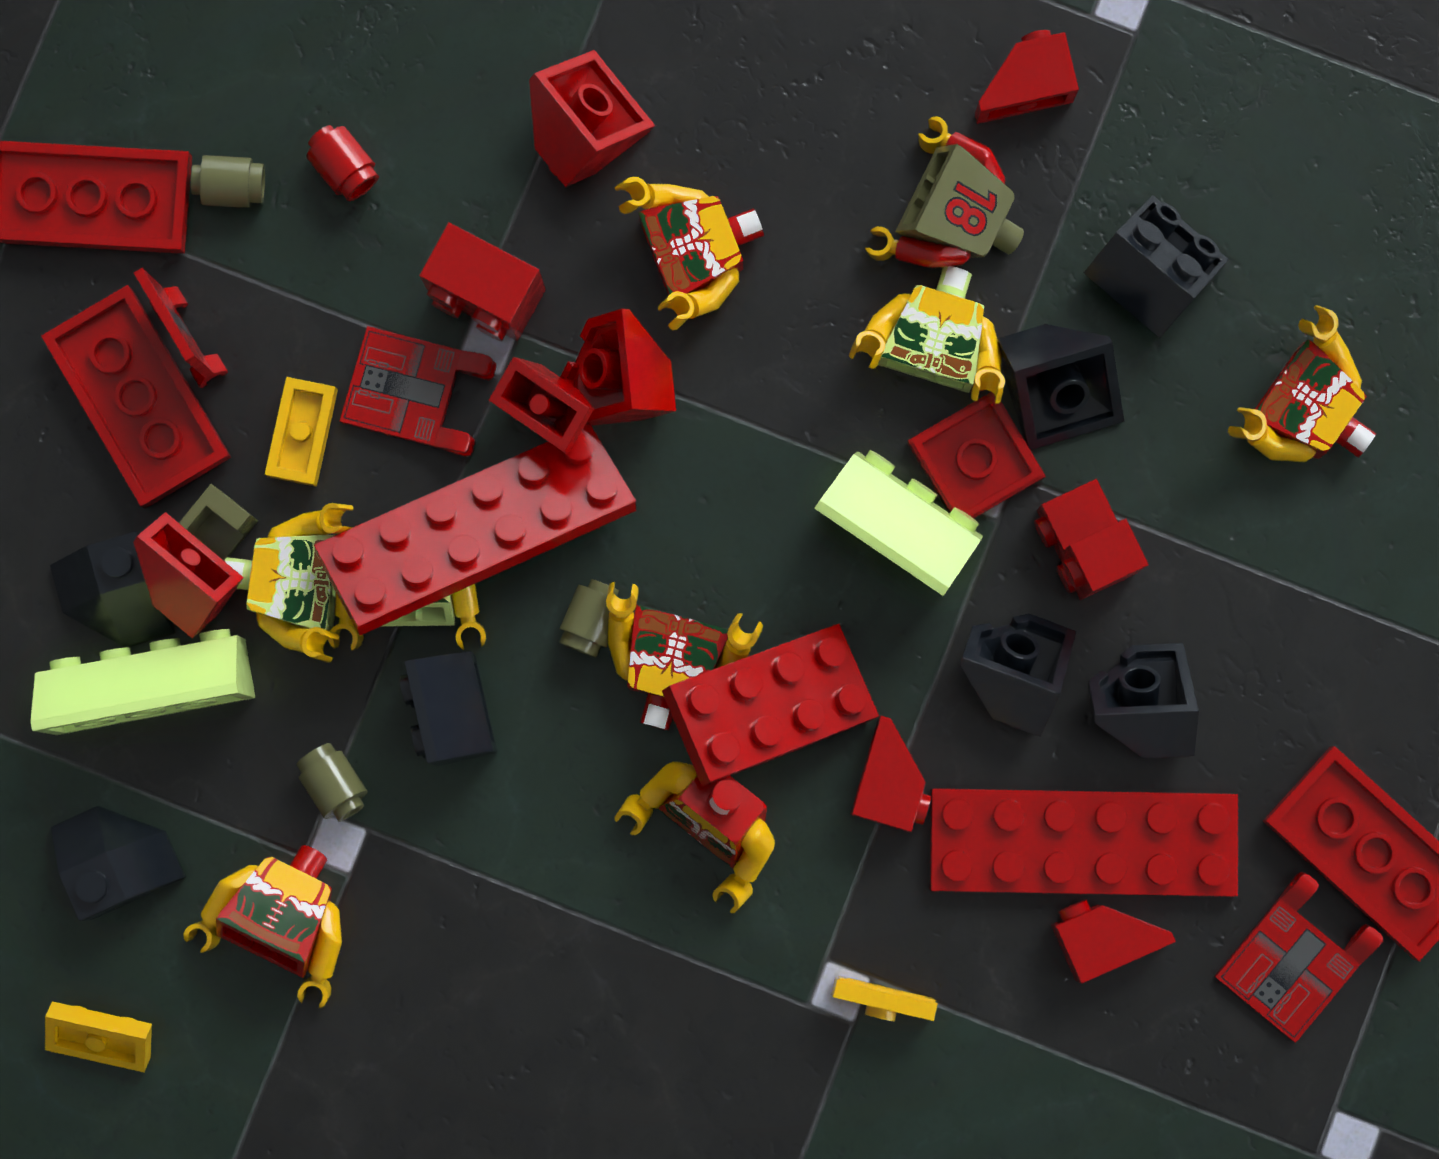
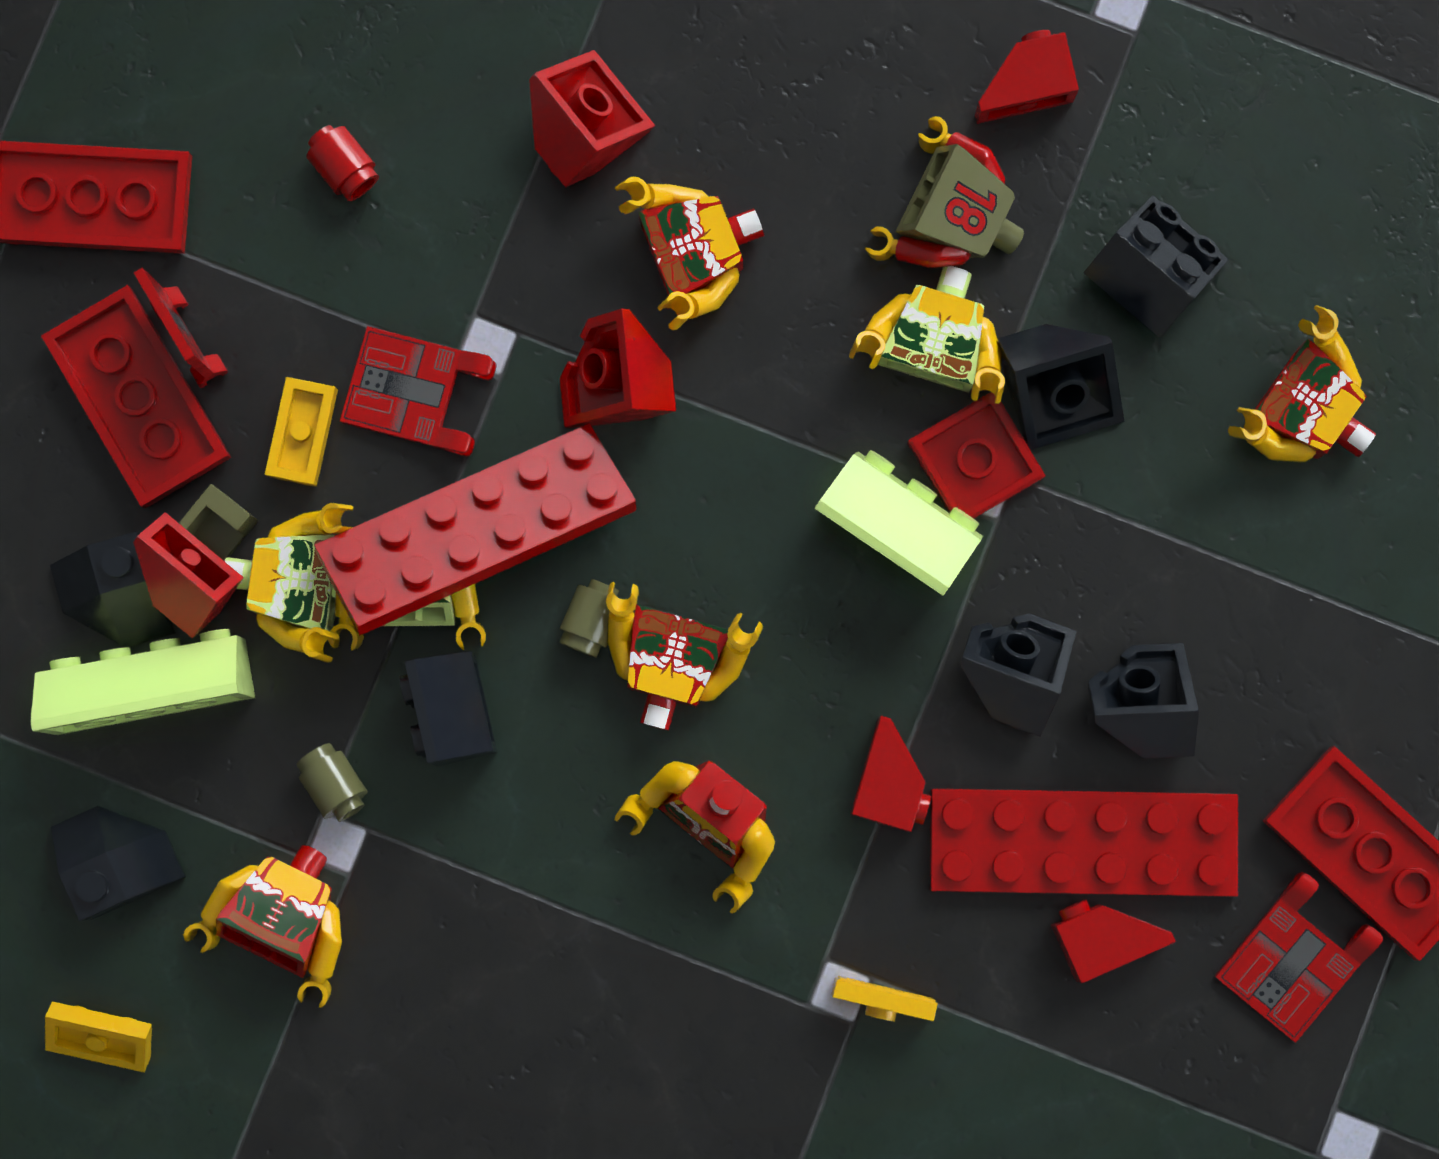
olive brick [191,155,265,208] -> none
red brick [419,222,546,342] -> none
red slope [489,357,594,453] -> none
red plate [662,624,879,787] -> none
red brick [1034,478,1149,600] -> none

